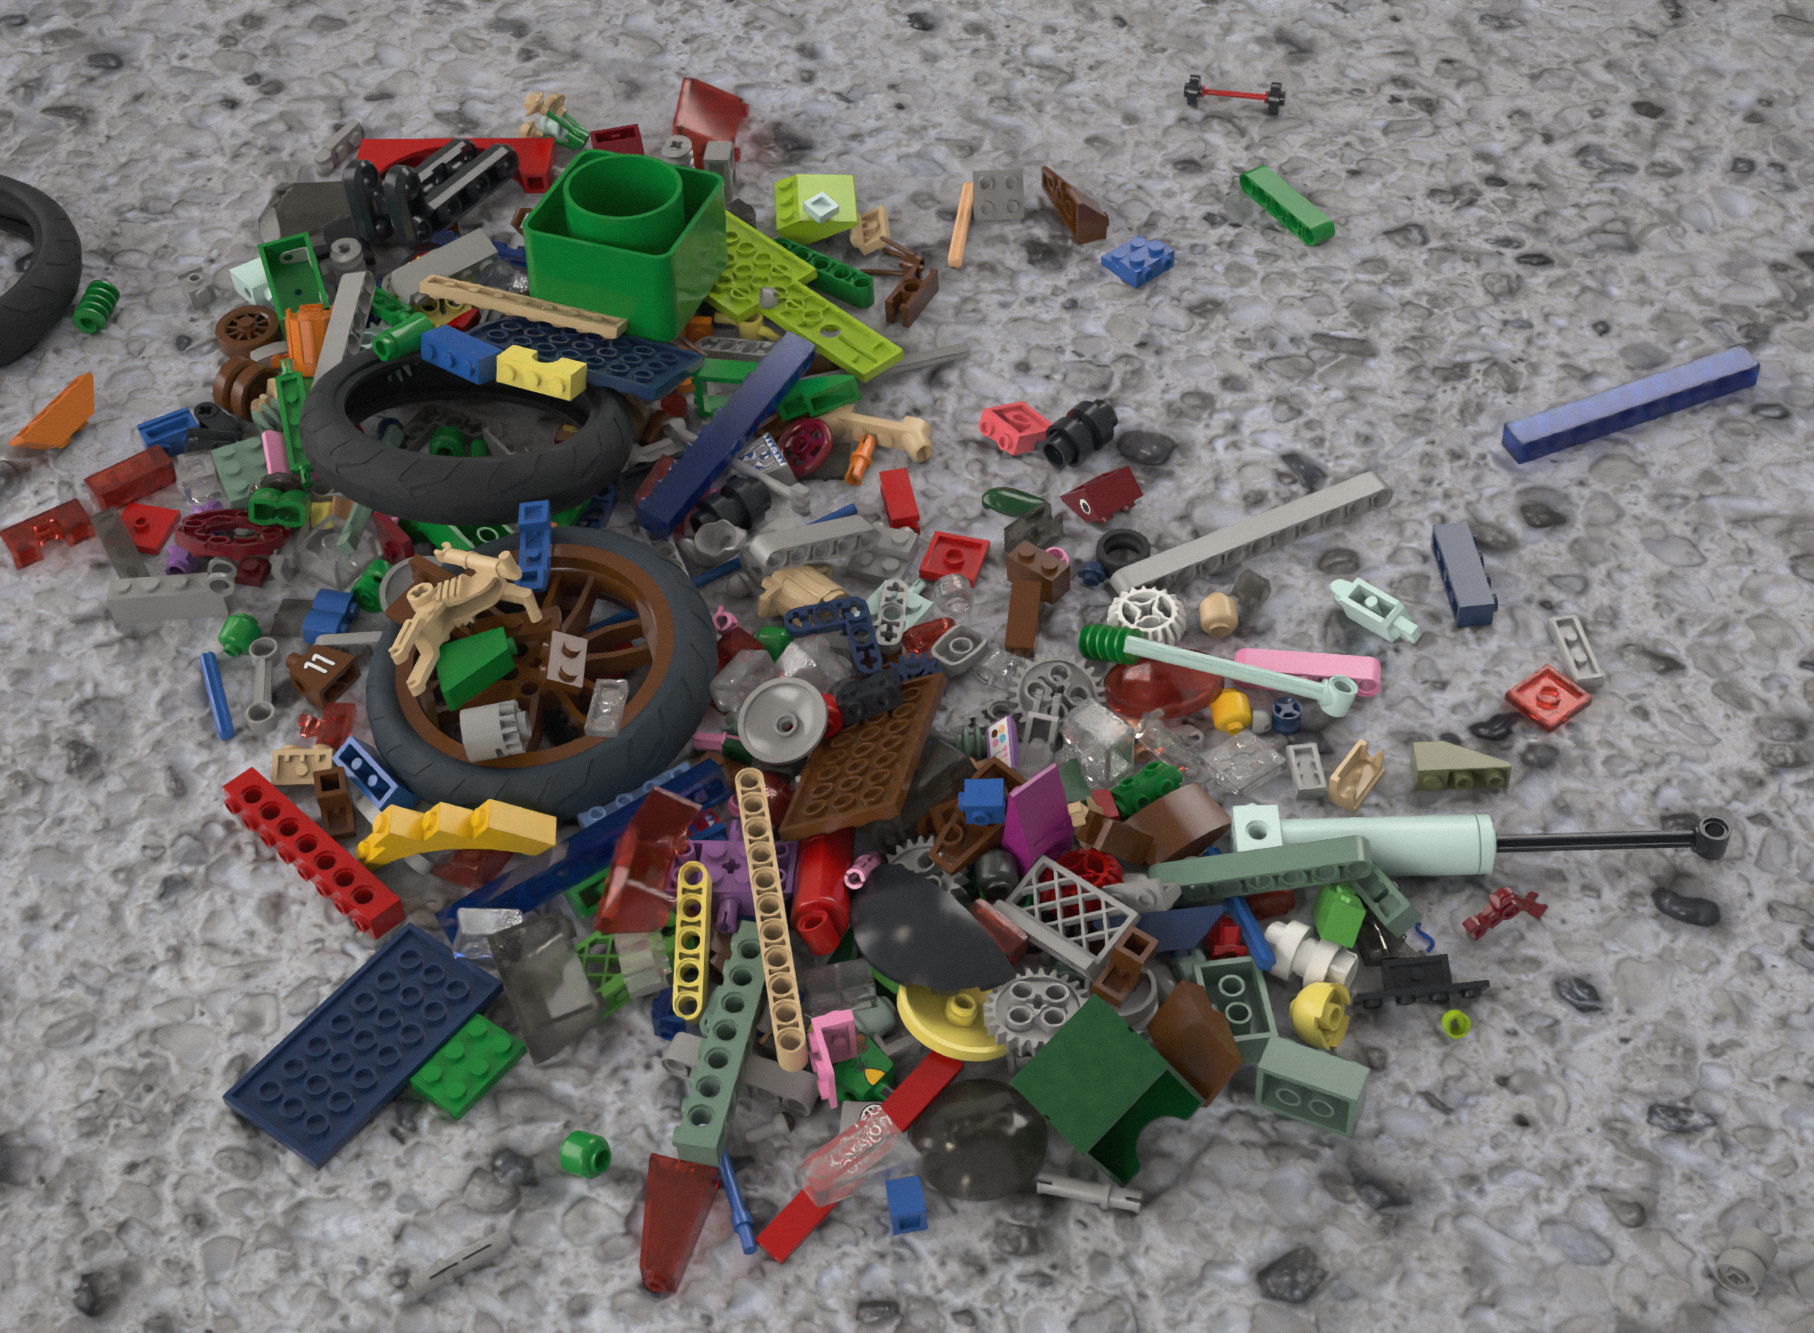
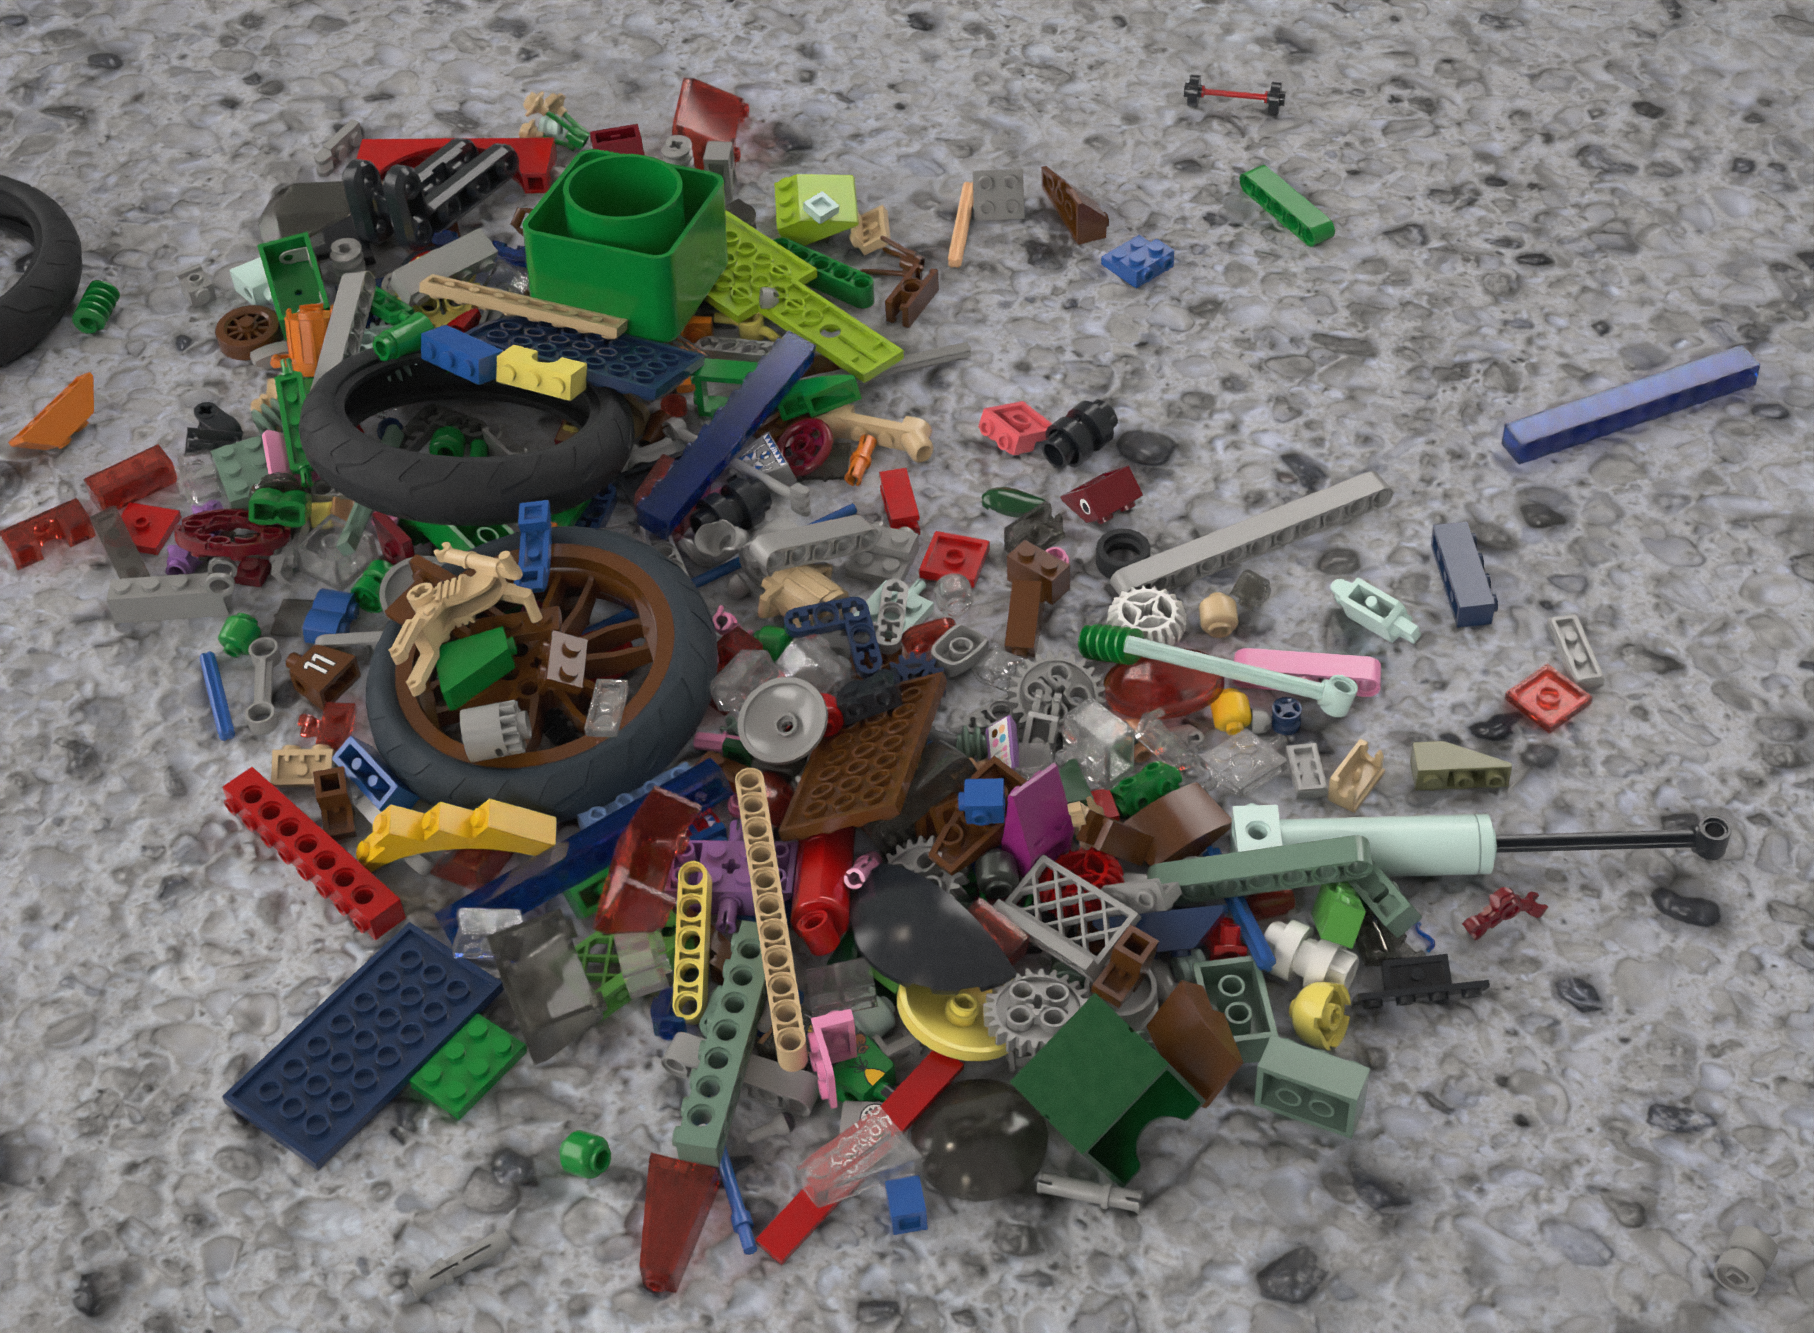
blue hinge [137,406,199,464] -> none
reddish brown wheel [212,355,279,423] -> none
dark blue plate [1078,561,1106,586] -> none
lime hinge [1441,1009,1471,1039] -> none

